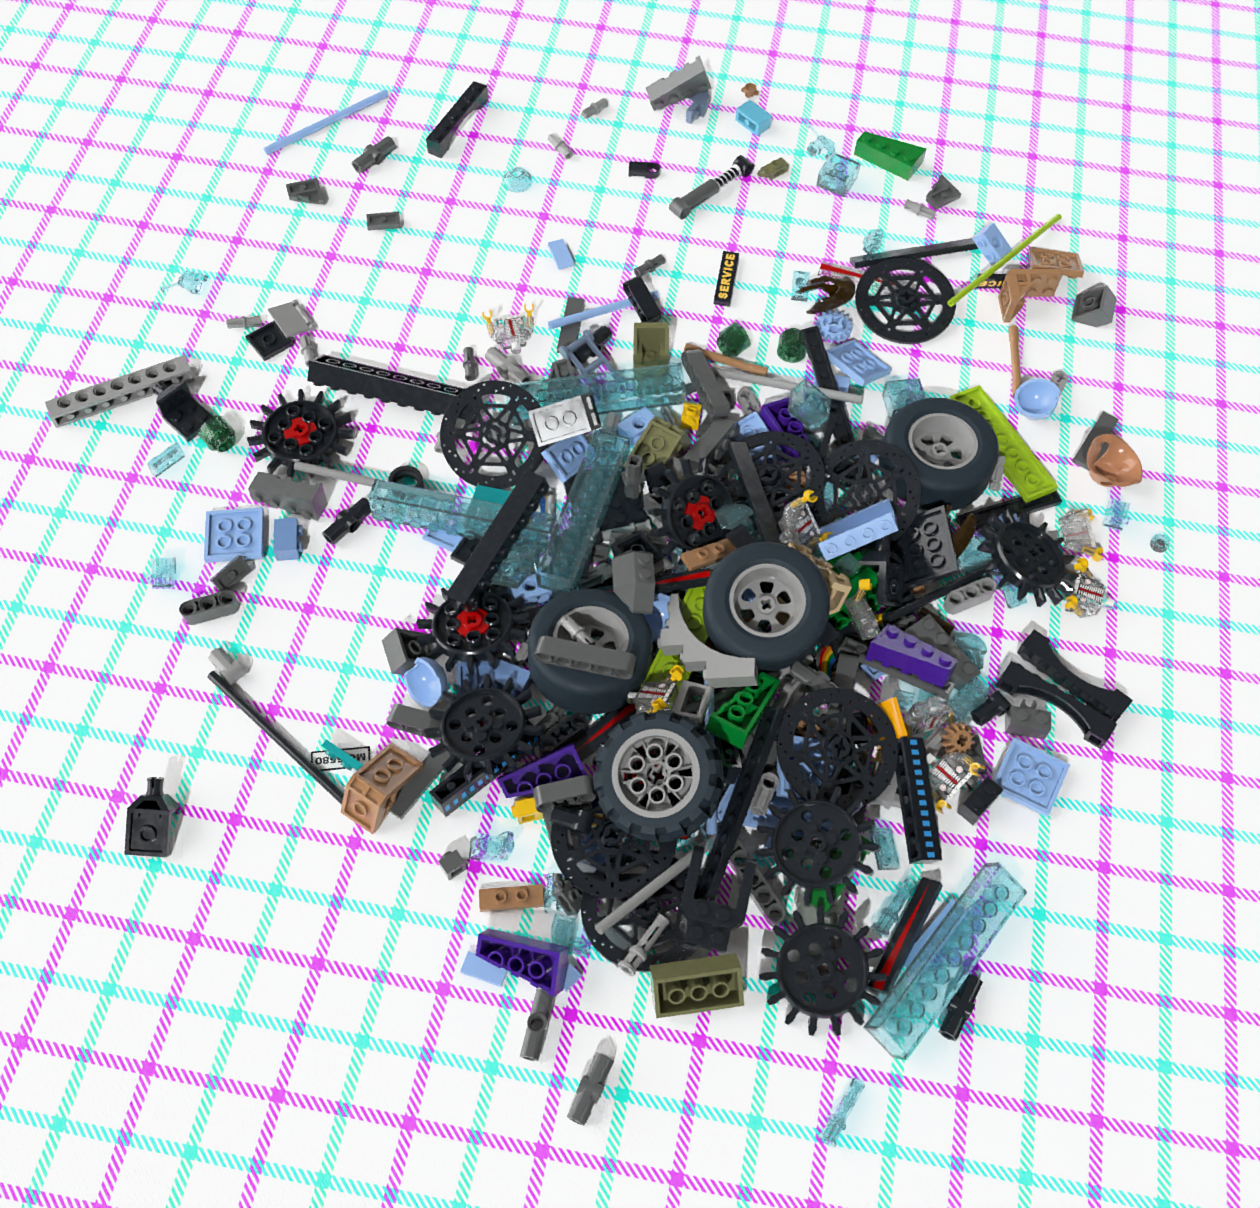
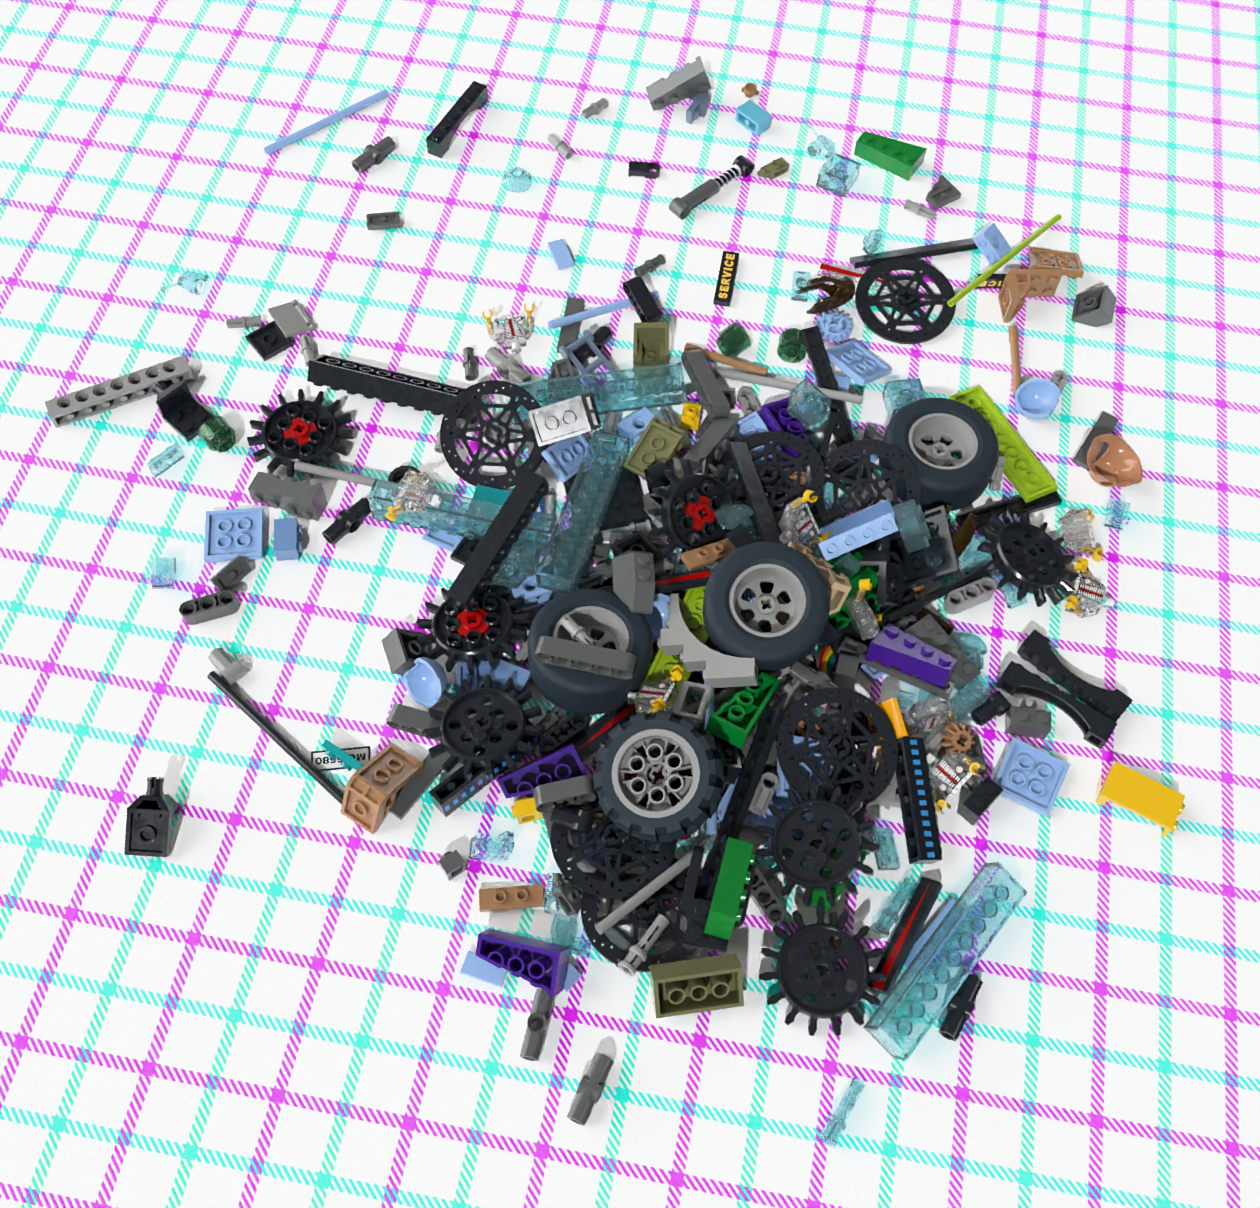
dark grey wing [285,178,325,205] -> none
dark grey piece [621,454,645,499] -> none
clear light blue tile [1150,534,1170,553] -> none
none -> clear torso [385,468,441,521]
none -> green wedge [704,837,756,940]
none -> clear light blue brick [892,499,932,553]
none -> yellow panel [1095,762,1185,837]

